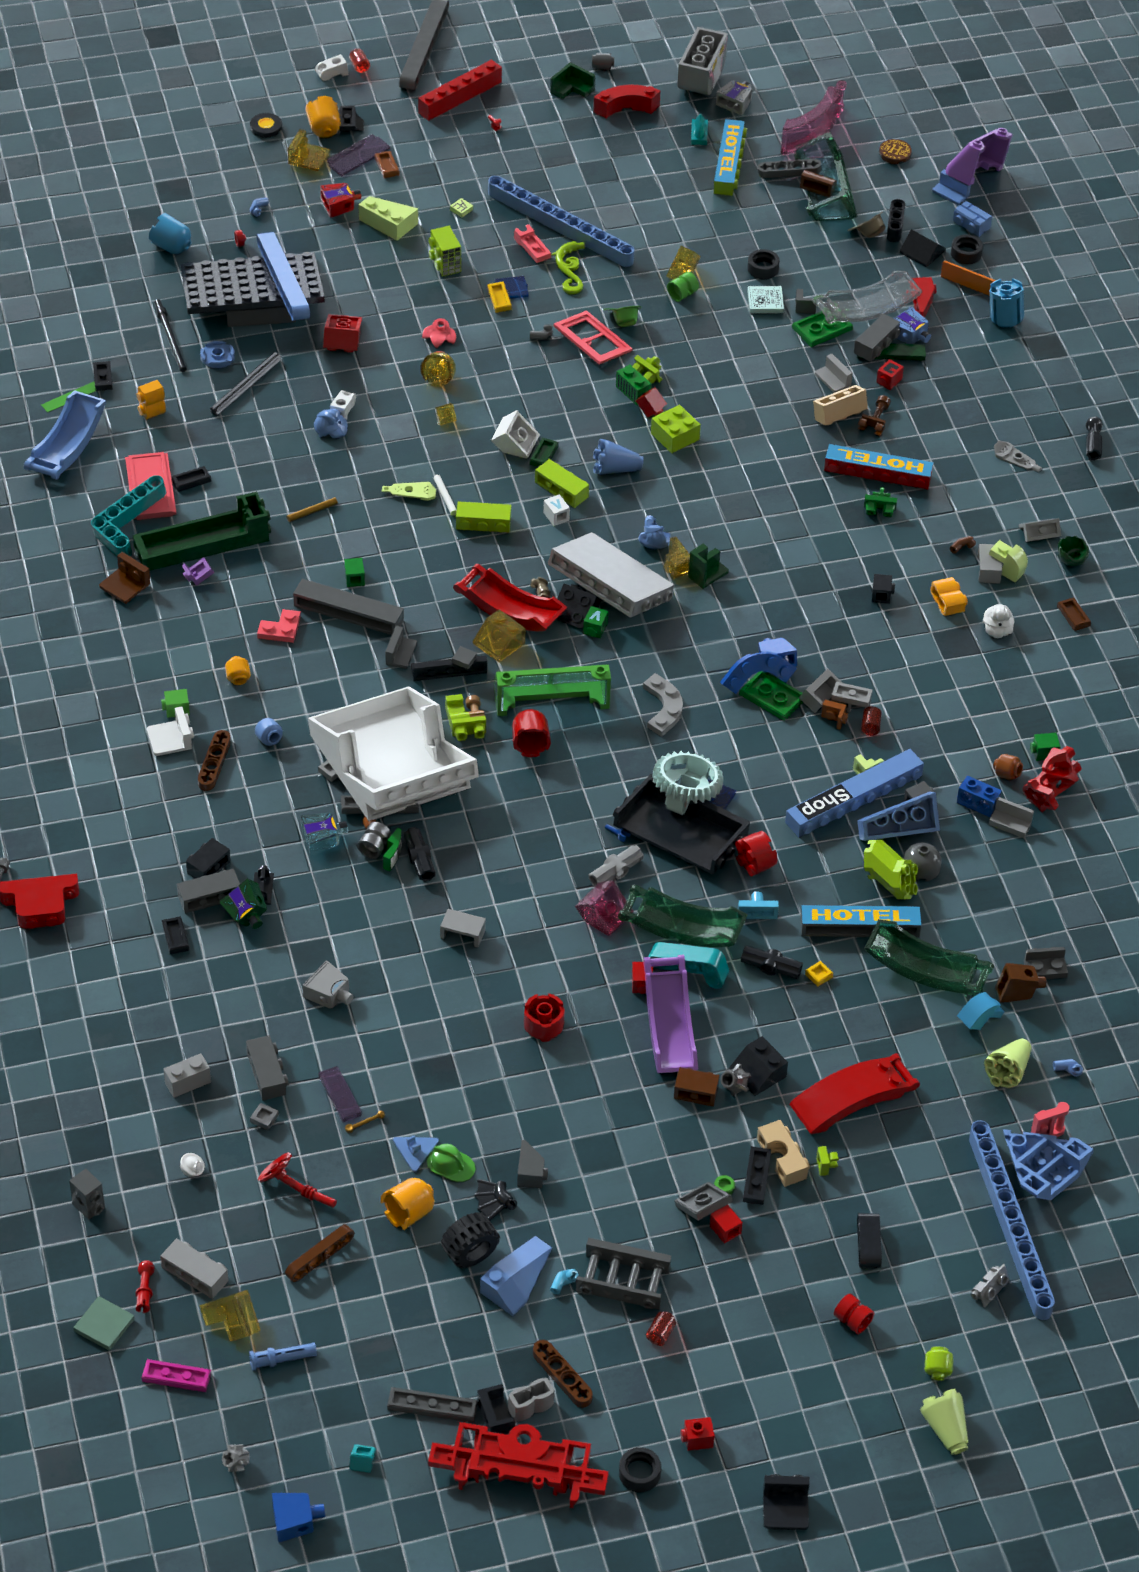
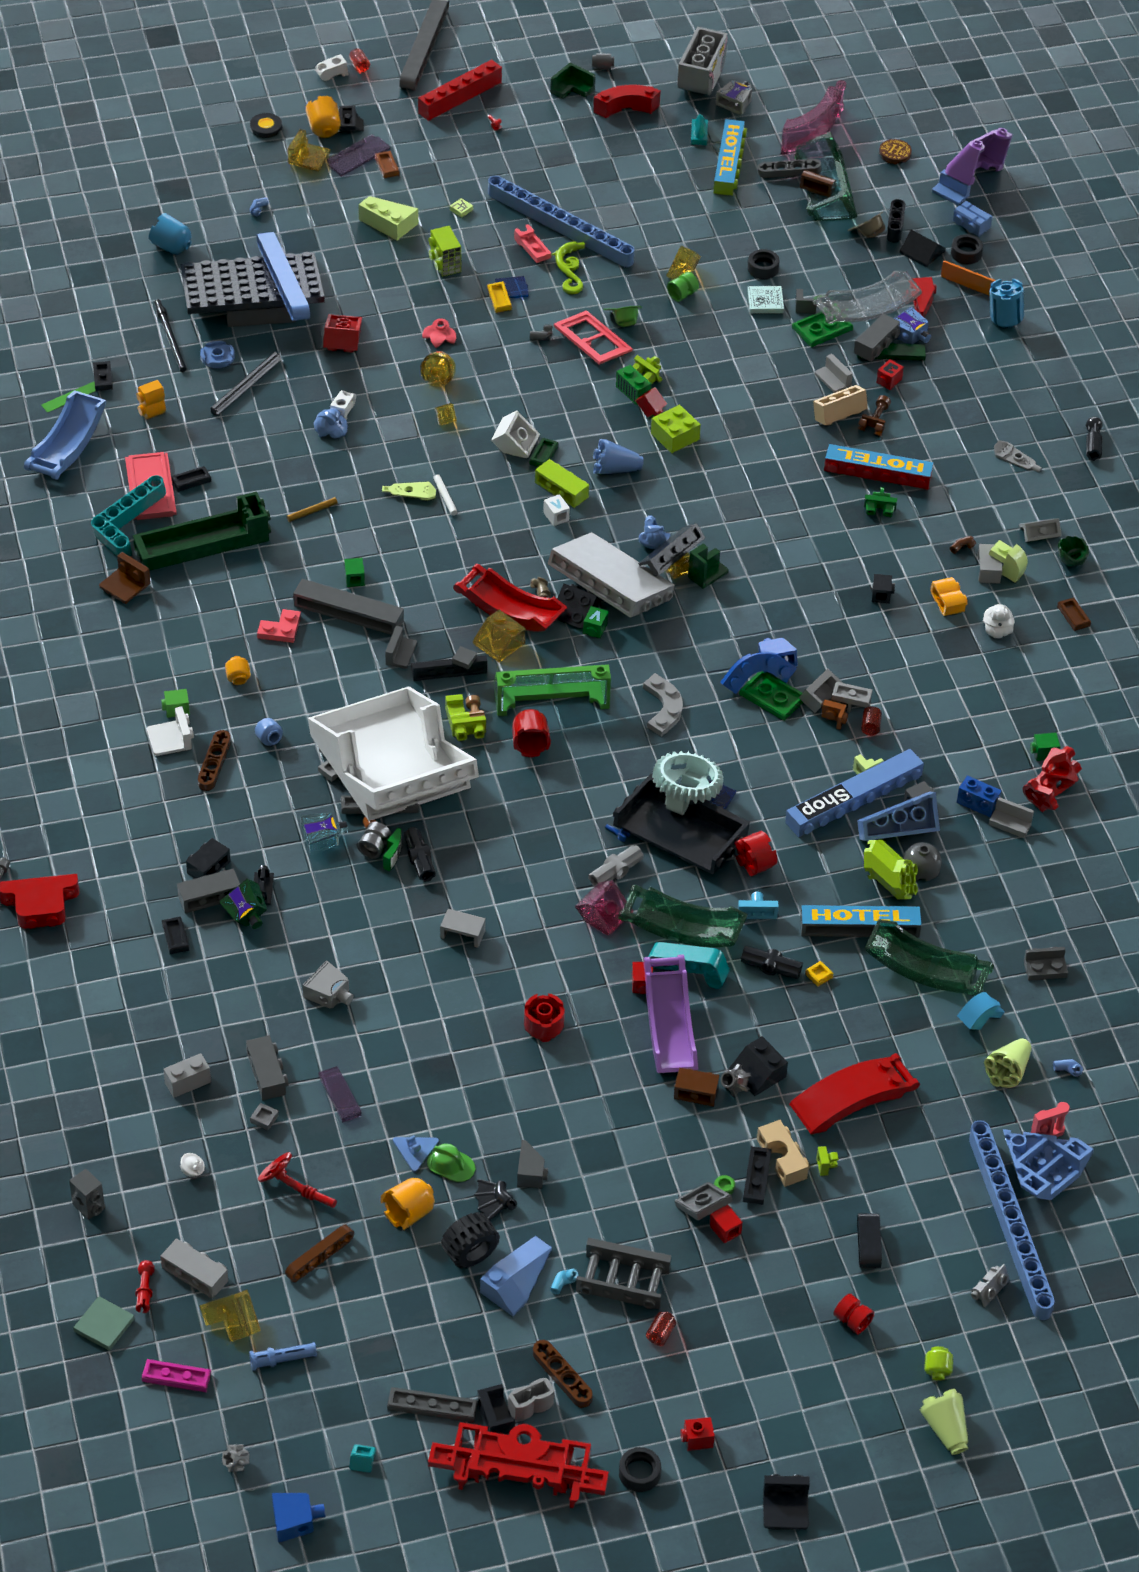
medium lavender bracket [182,558,214,585] -> none
red tile [234,230,246,247] -> none
red torso [320,183,361,218] -> none
pearl gold hinge [345,1111,385,1133] -> none
lime brick [456,501,511,533] -> none
dark orange head [993,754,1023,780] -> none
reddish brown torso [995,963,1046,1003] -> none
none -> black panel [638,523,705,577]

